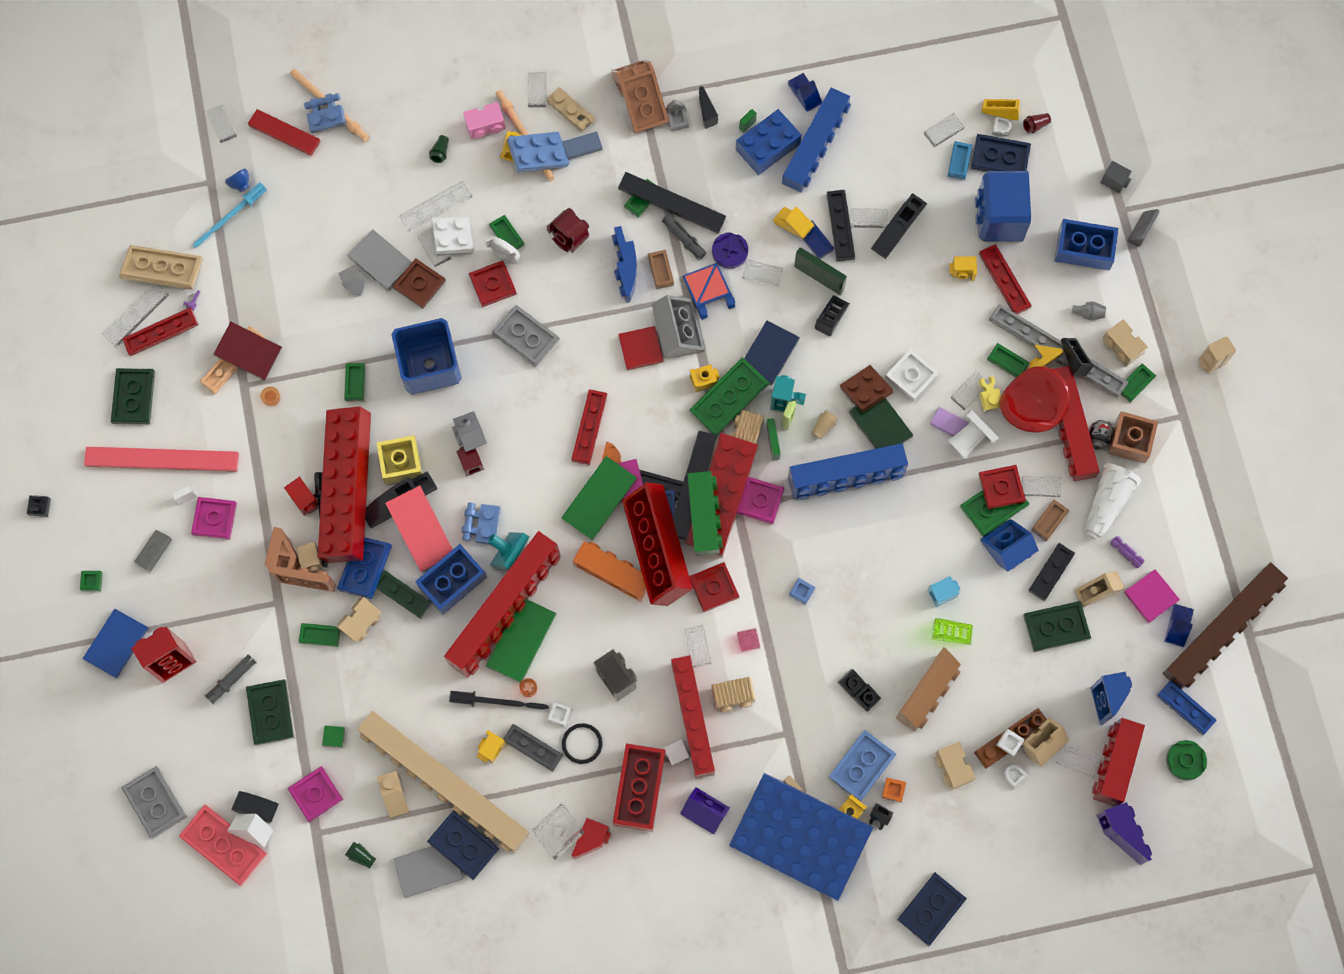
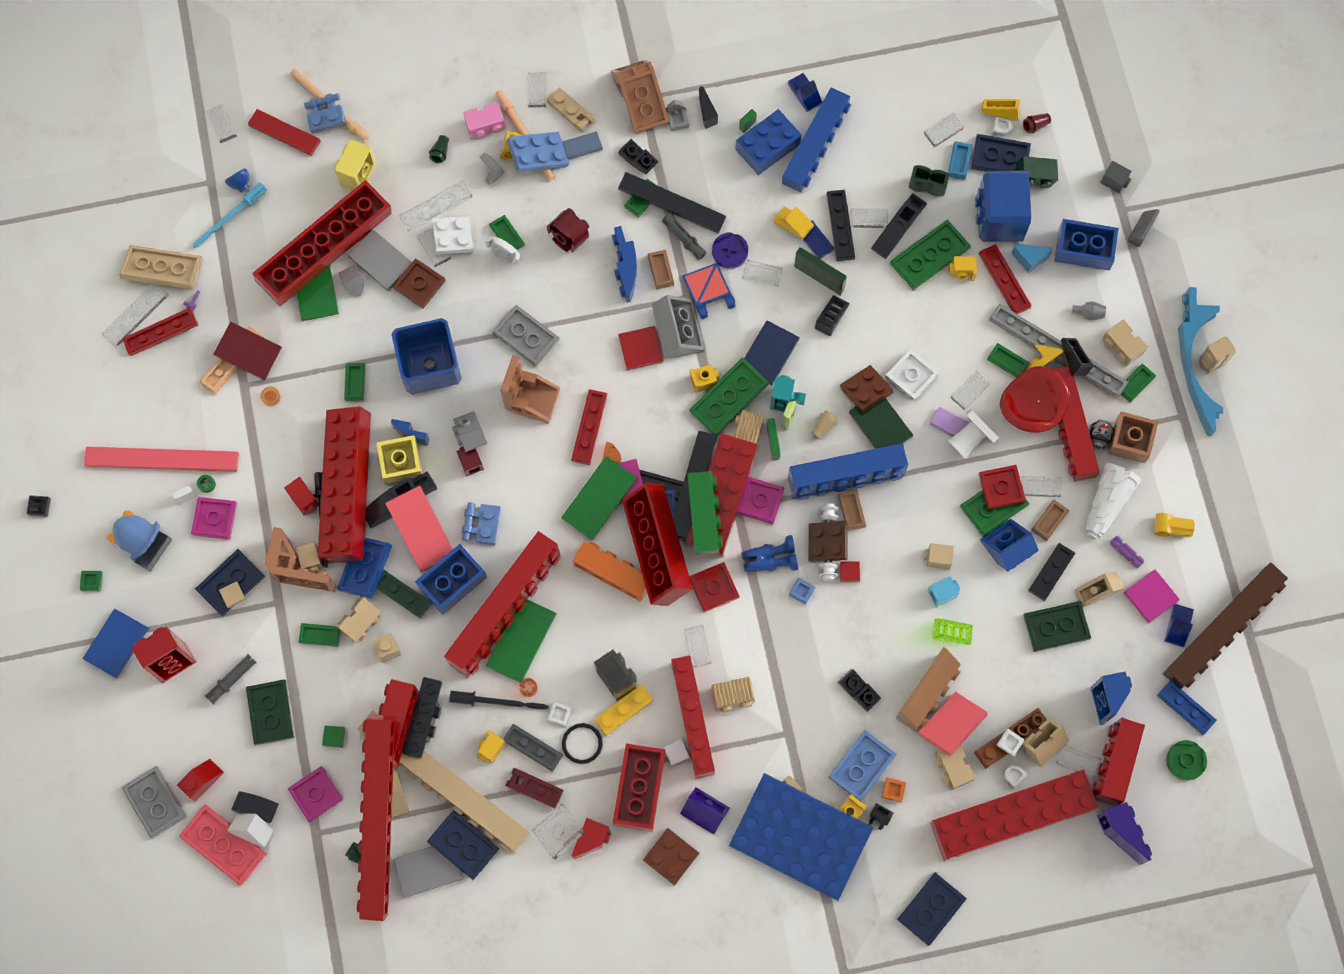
dark green tile [111,368,155,424] -> none
red tile [469,260,517,307] -> none
teal tile [487,532,529,570] -> none
clear pink tile [737,628,760,652] -> none
light yellow plate [979,376,1001,411] -> none
none -> medium blue hair [106,511,160,560]
none -> red slope [177,759,224,802]
none -> dark blue tile [195,549,265,617]
none -> green bush [197,475,216,493]
none -> tan tile [219,581,246,608]
none -> red brick [252,180,392,307]
none -> green tile [297,266,339,321]
none -> light yellow brick [334,139,376,190]
none -> red brick [357,714,395,921]
none -> tan brick [373,633,401,663]
none -> red brick [378,679,419,769]
none -> blue slope [391,419,429,446]
none -> black bracket [402,677,442,758]
none -> light grey tile [479,152,505,185]
none -> nougat bracket [500,355,560,424]
none -> dark red plate [505,768,564,809]
none -> yellow plate [594,684,654,736]
none -> black slope [618,139,659,175]
none -> copper plate [643,828,699,886]
none -> blue piece [741,535,798,572]
none -> reddish brown plate [808,503,848,581]
none -> medium nougat tile [838,490,866,531]
none -> red tile [840,561,860,582]
none -> green tile [890,219,971,291]
none -> dark green brick [908,165,950,196]
none -> coral tile [918,692,987,756]
none -> tan brick [924,543,954,570]
none -> red brick [930,769,1099,861]
none -> dark azure slope [1012,243,1052,273]
none -> dark green brick [1016,156,1058,188]
none -> yellow piece [1154,513,1195,537]
none -> dark azure slope [1178,287,1223,436]

